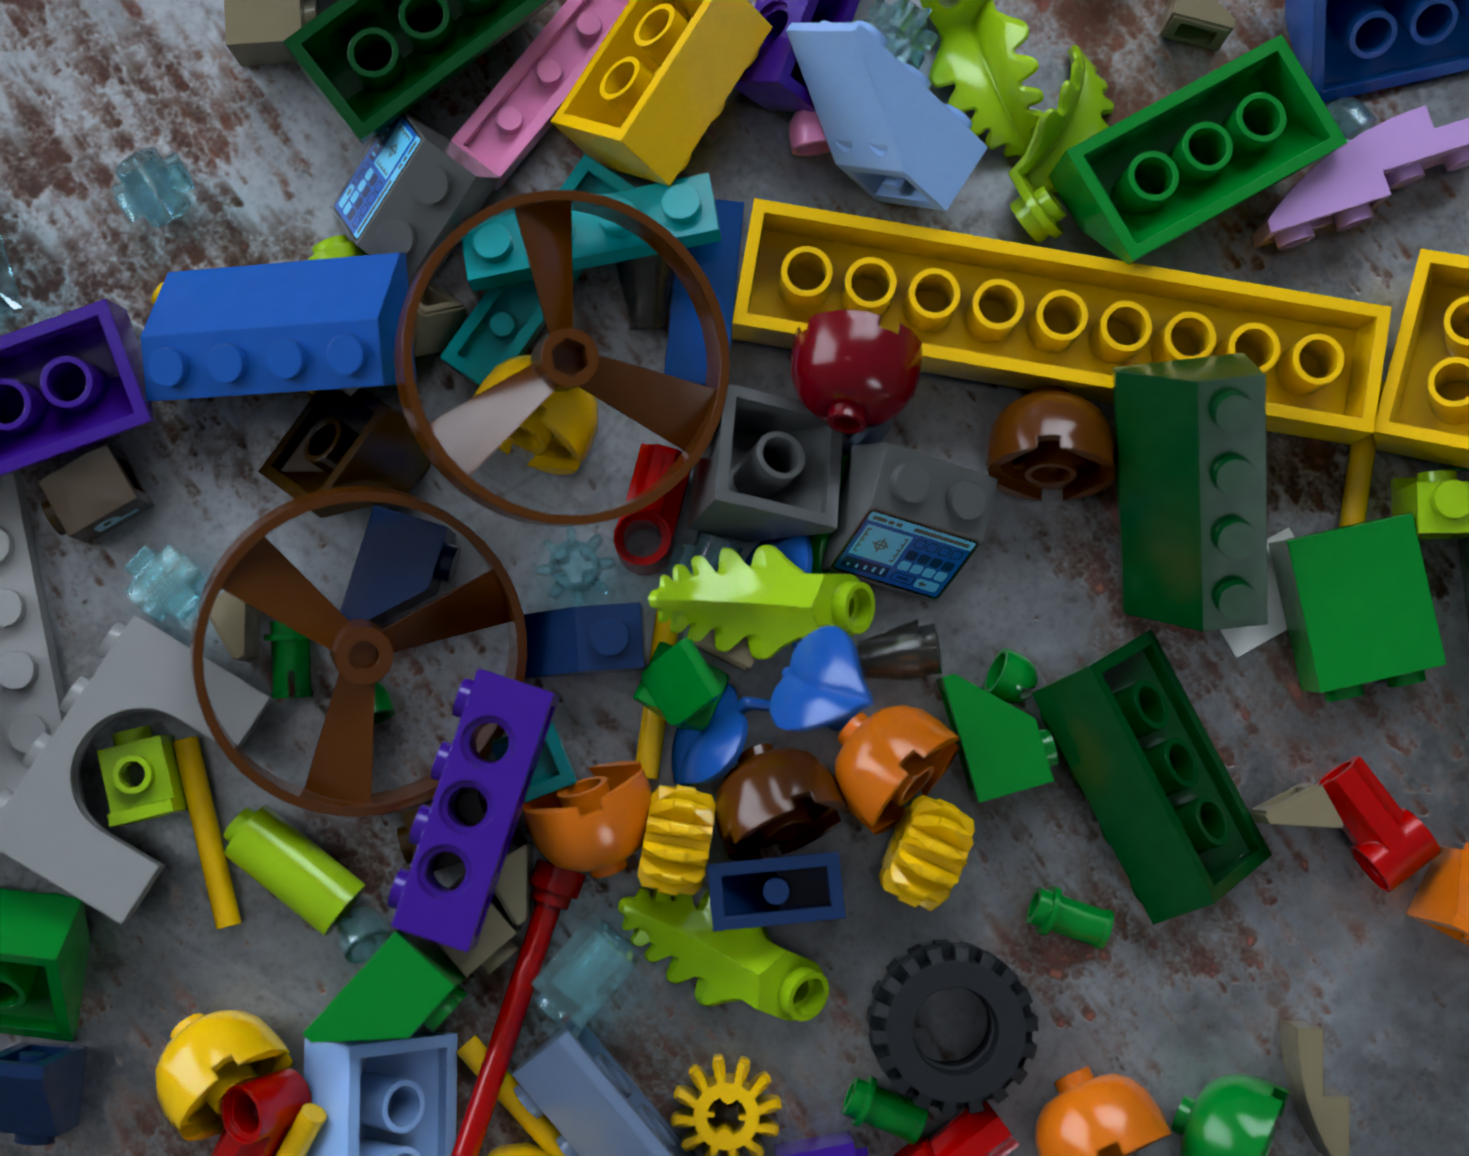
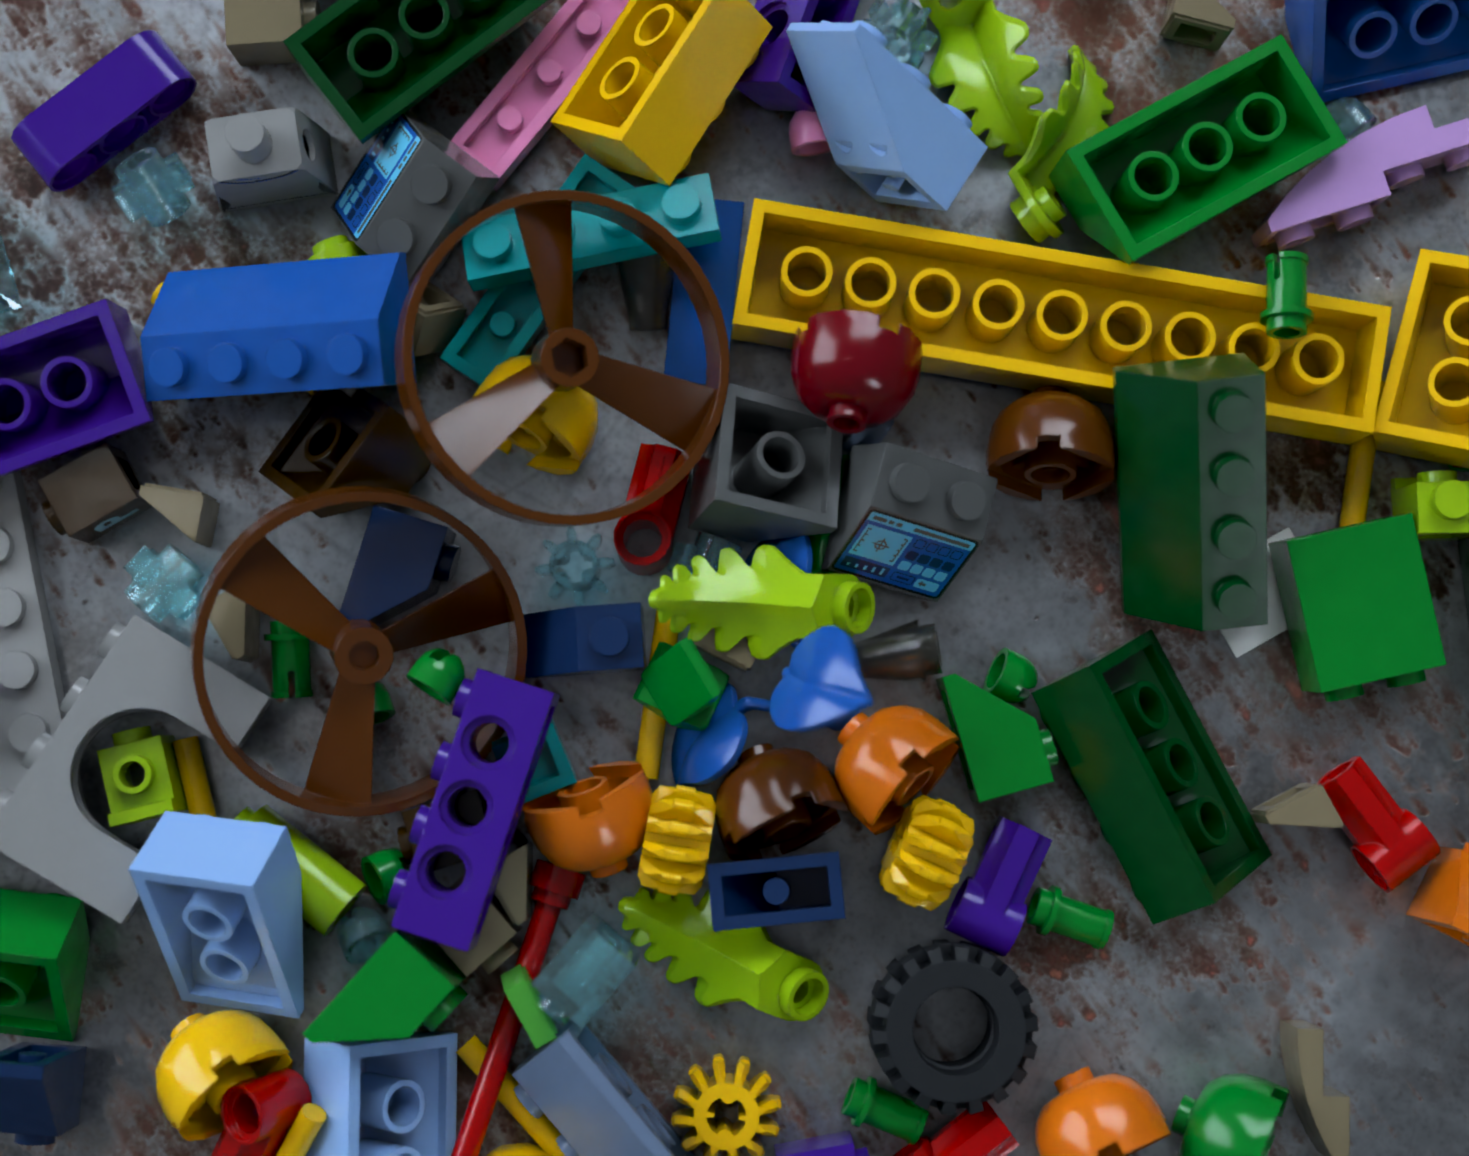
none -> dark purple beam [11,30,197,192]
none -> light blue slope [128,811,304,1019]
none -> dark tan slope [139,483,220,548]
none -> light grey torso [204,107,339,213]
none -> green hinge [361,848,410,905]
none -> green hinge [406,648,466,706]
none -> bright green tile [500,964,558,1049]
none -> dark purple piece [944,816,1052,957]
none -> green pin [1260,251,1314,339]

